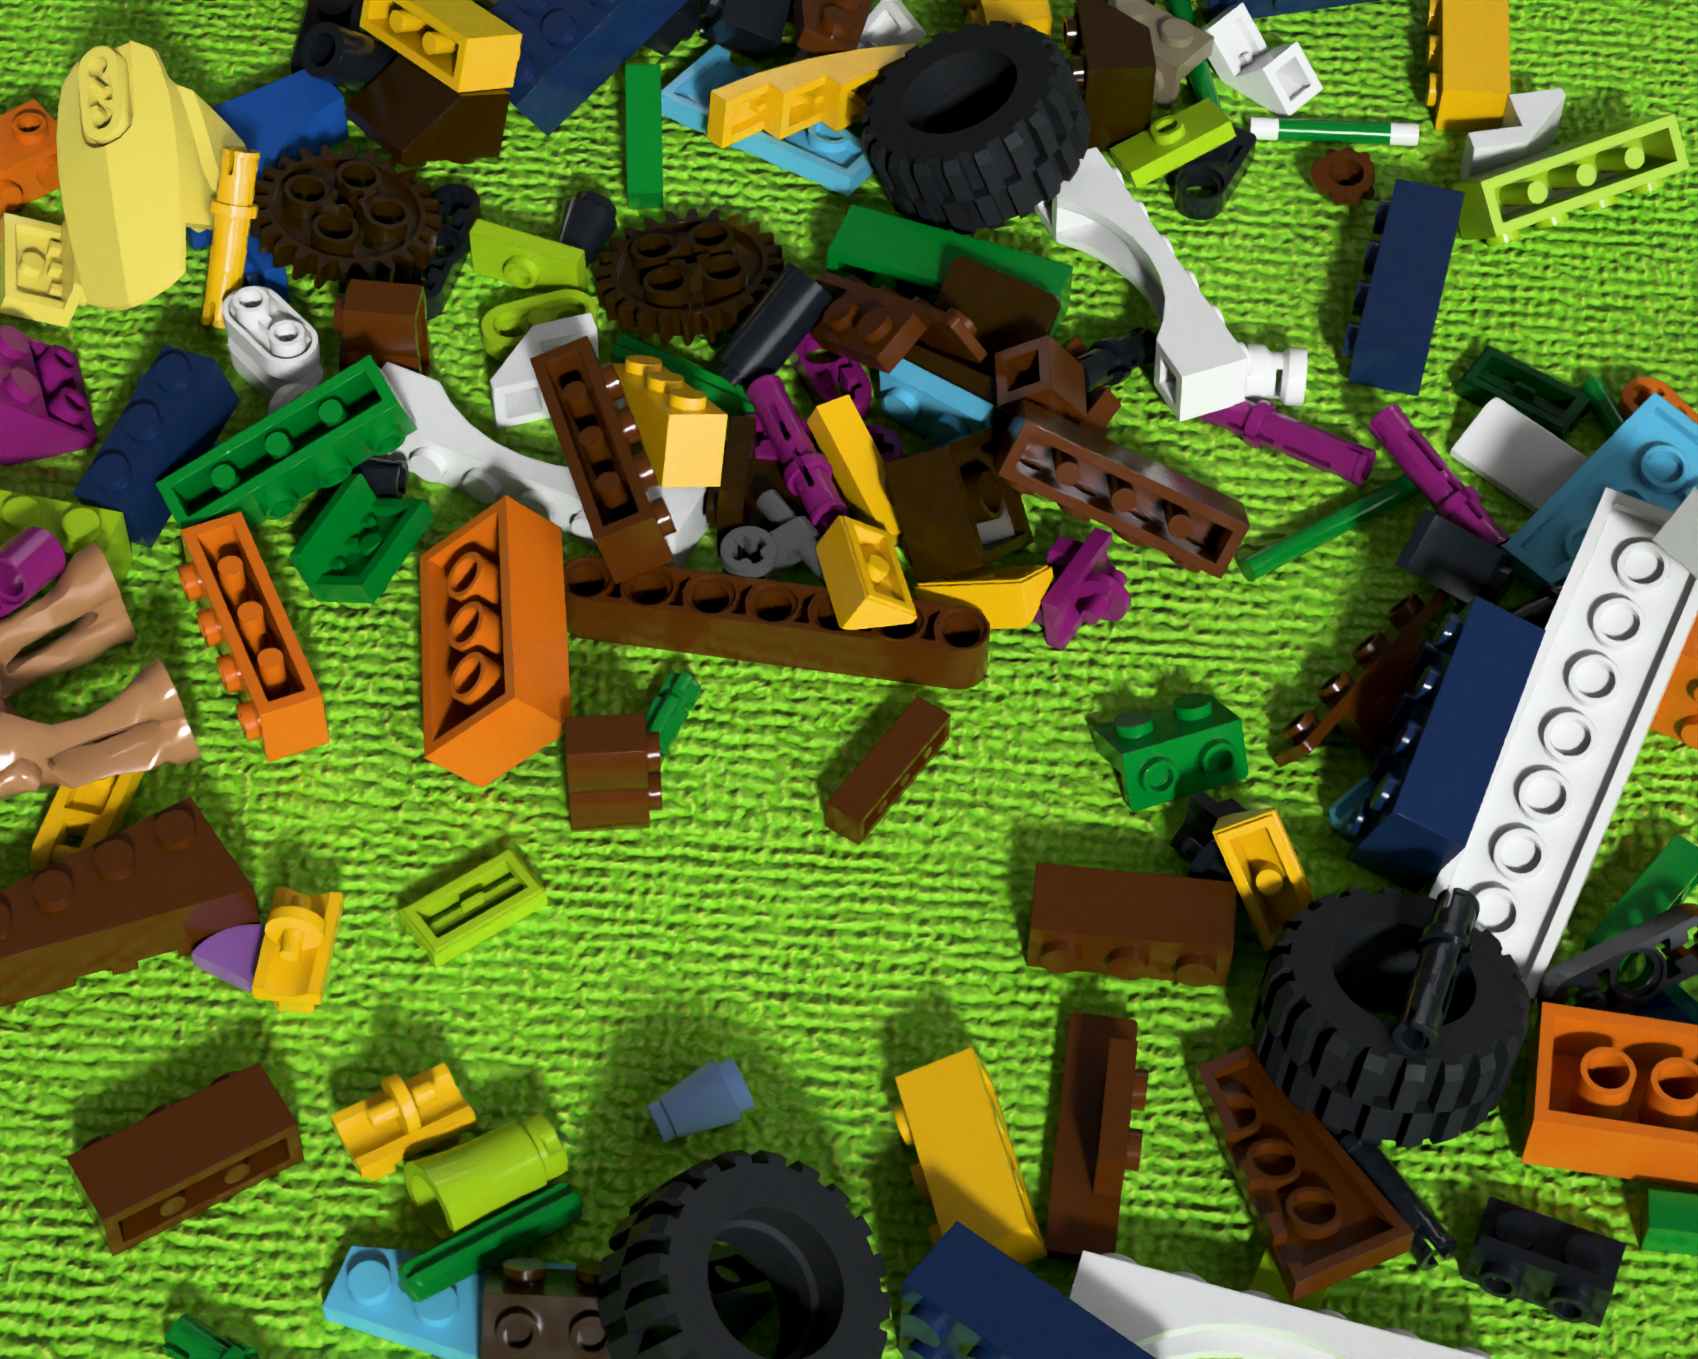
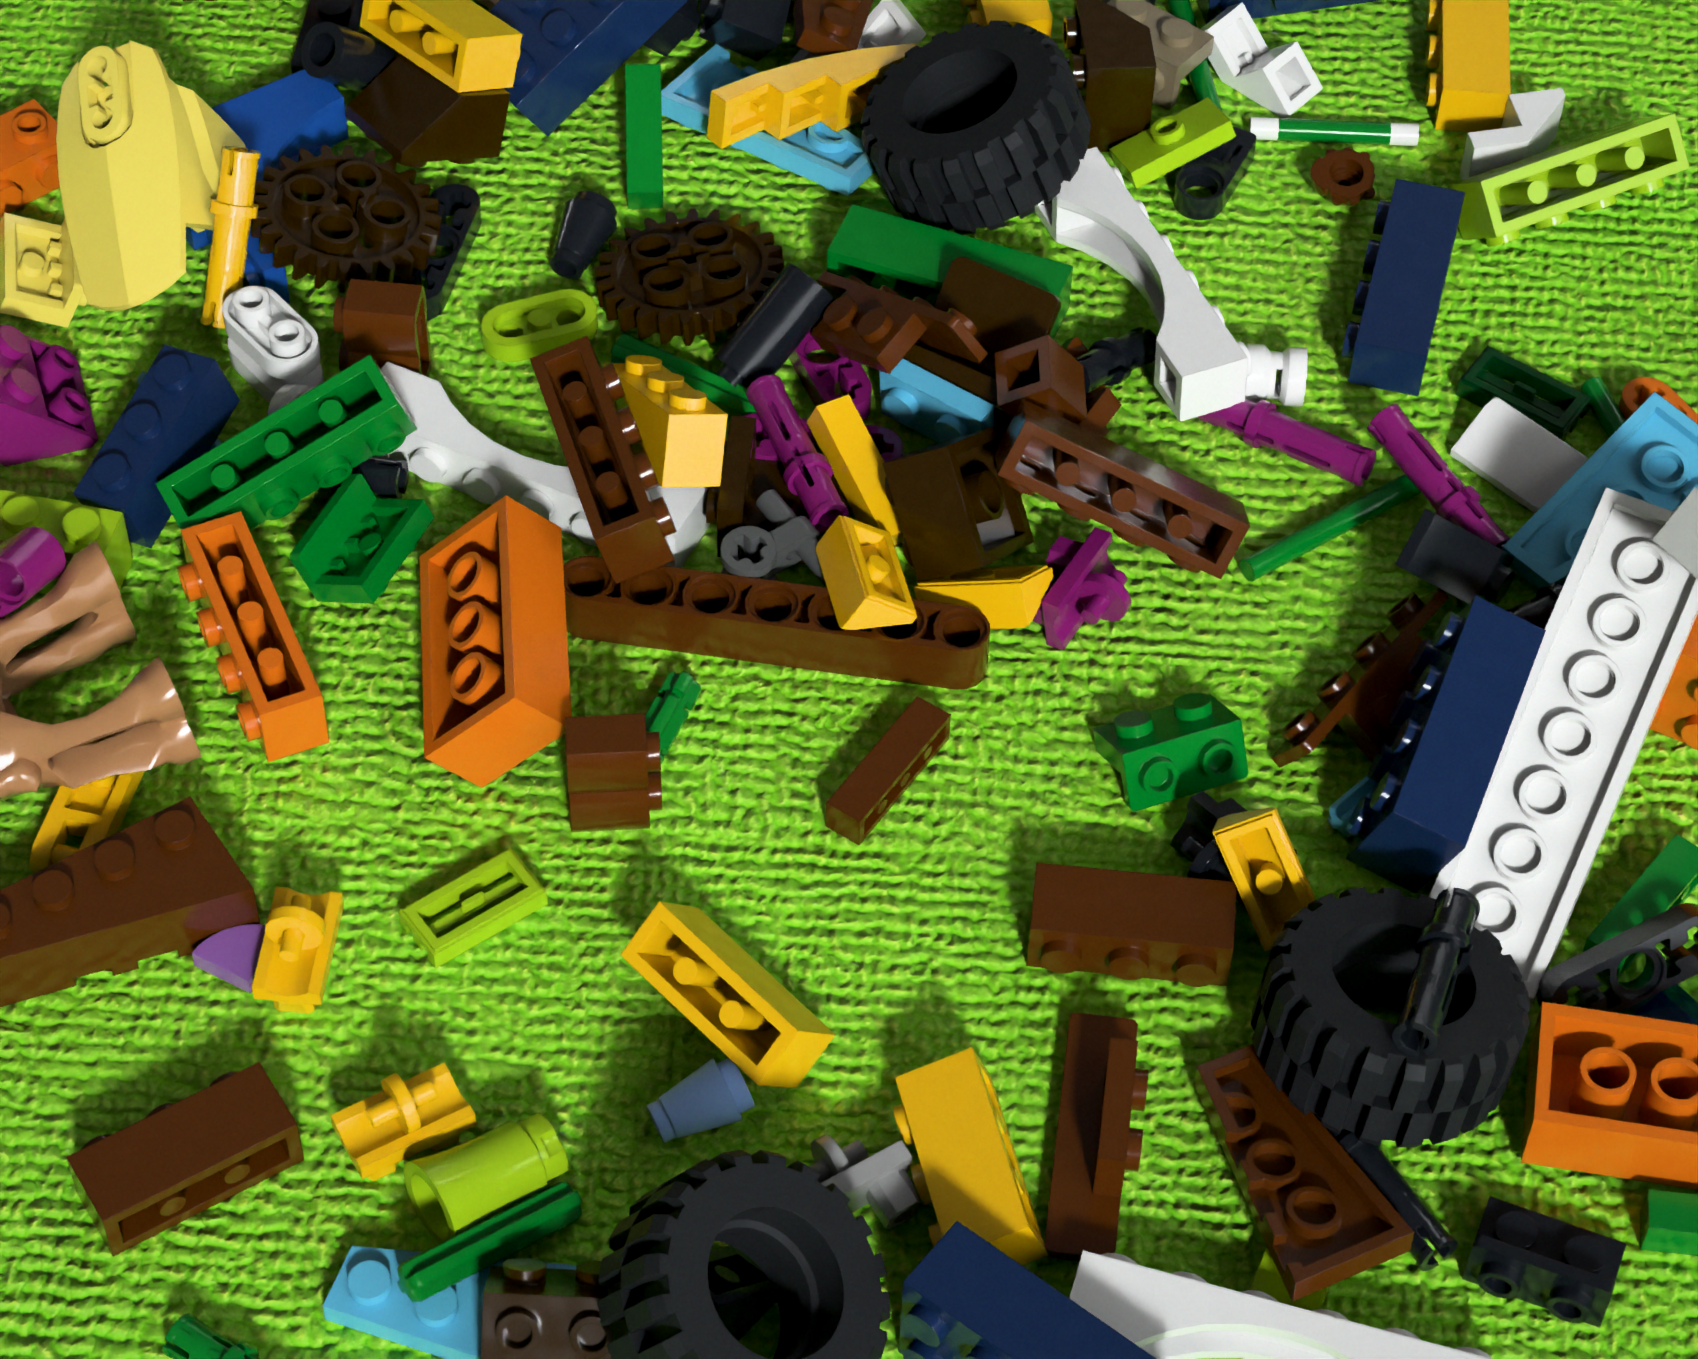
lime plate [469,219,588,294] -> none
white slope [490,312,599,429] -> none
none -> yellow brick [620,901,836,1088]
none -> light grey hips [809,1134,920,1229]

